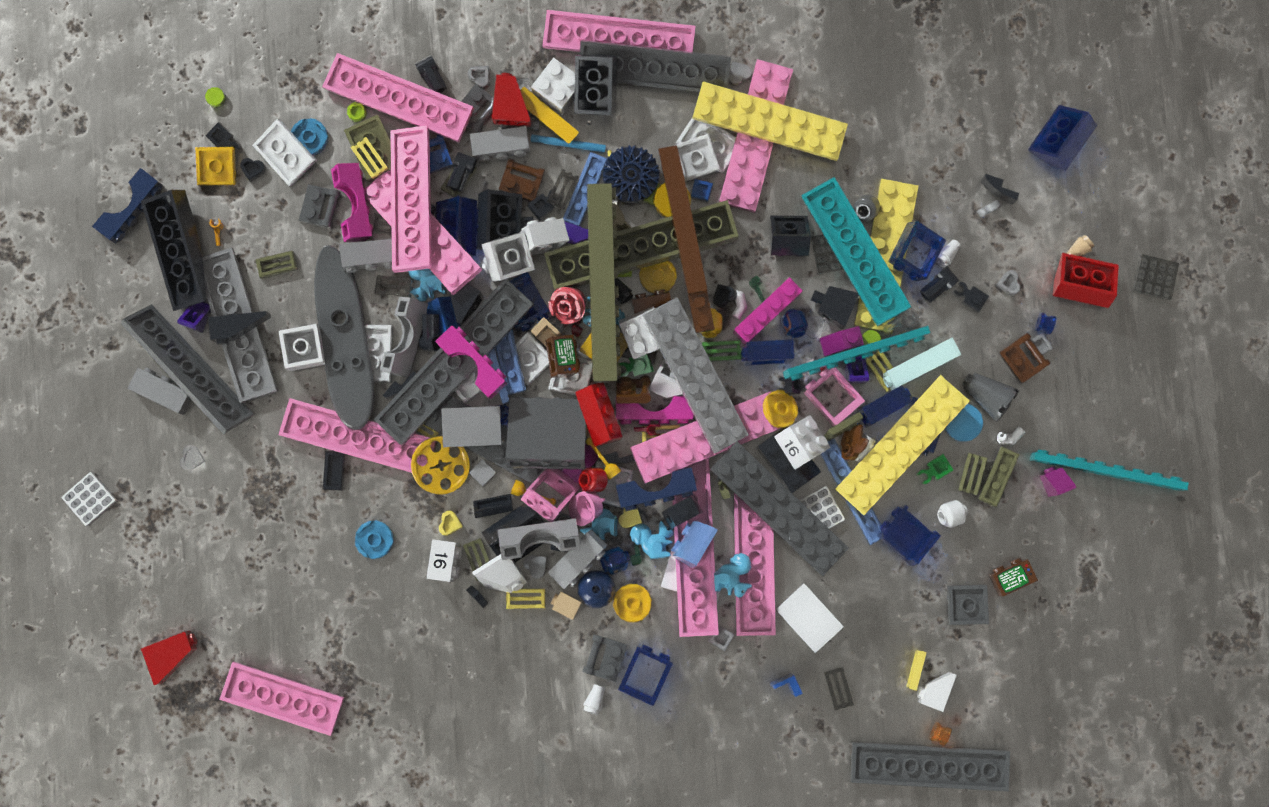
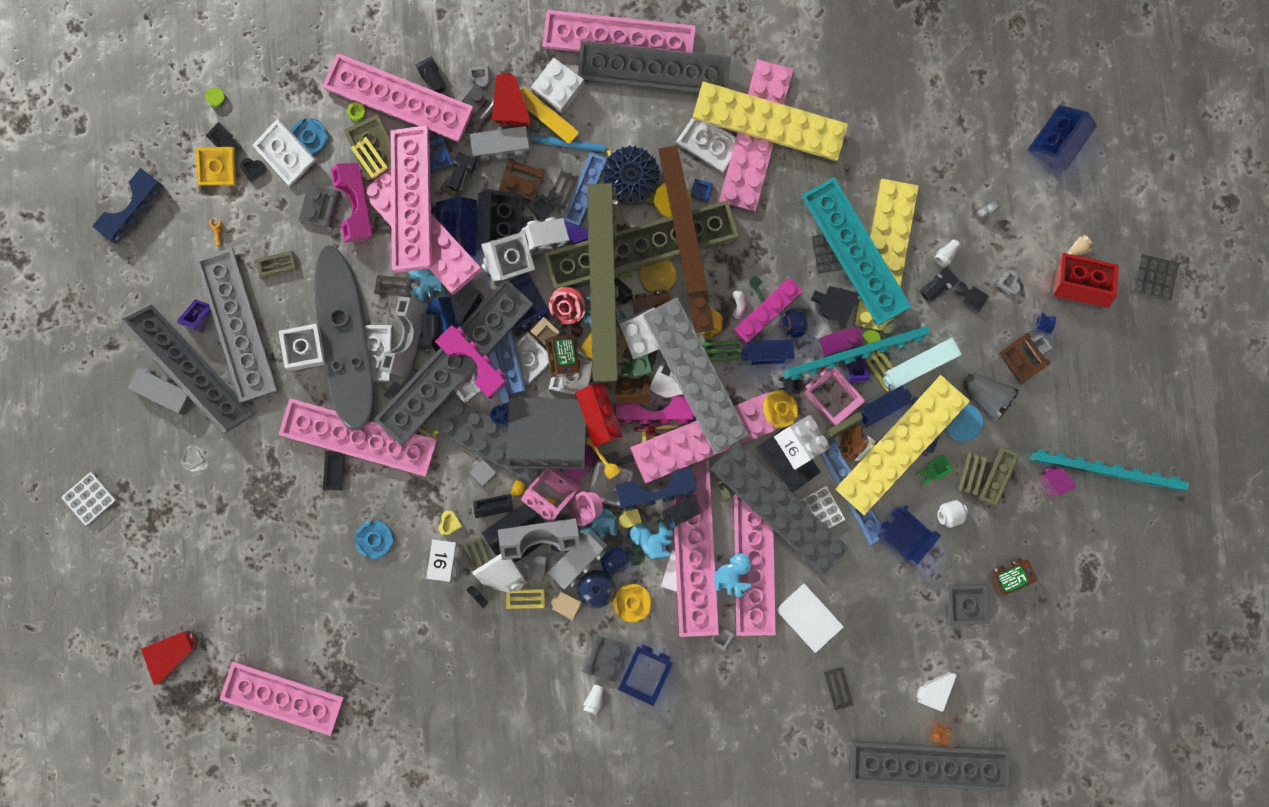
black slope [141,190,206,311] -> none
black slope [208,311,271,345] -> none
light grey brick [339,239,392,273] -> none
yellow wedge [411,436,470,494] -> none
light grey tile [441,406,501,447] -> none
black slope [574,54,617,115] -> none
red head [579,467,608,493] -> none
medium blue slope [671,521,718,568] -> none
white tile [674,134,721,182] -> none
black tile [713,284,737,308] -> none
light grey tile [729,62,752,86] -> none
black slope [770,215,811,257] -> none
blue panel [770,673,803,697] -> none
dark grey head [853,194,880,222] -> none
clear blue window [888,220,946,282] -> none
light yellow tile [906,650,927,691] -> none
black slope [981,174,1019,204] -> none
white arm [997,426,1025,445] -> none

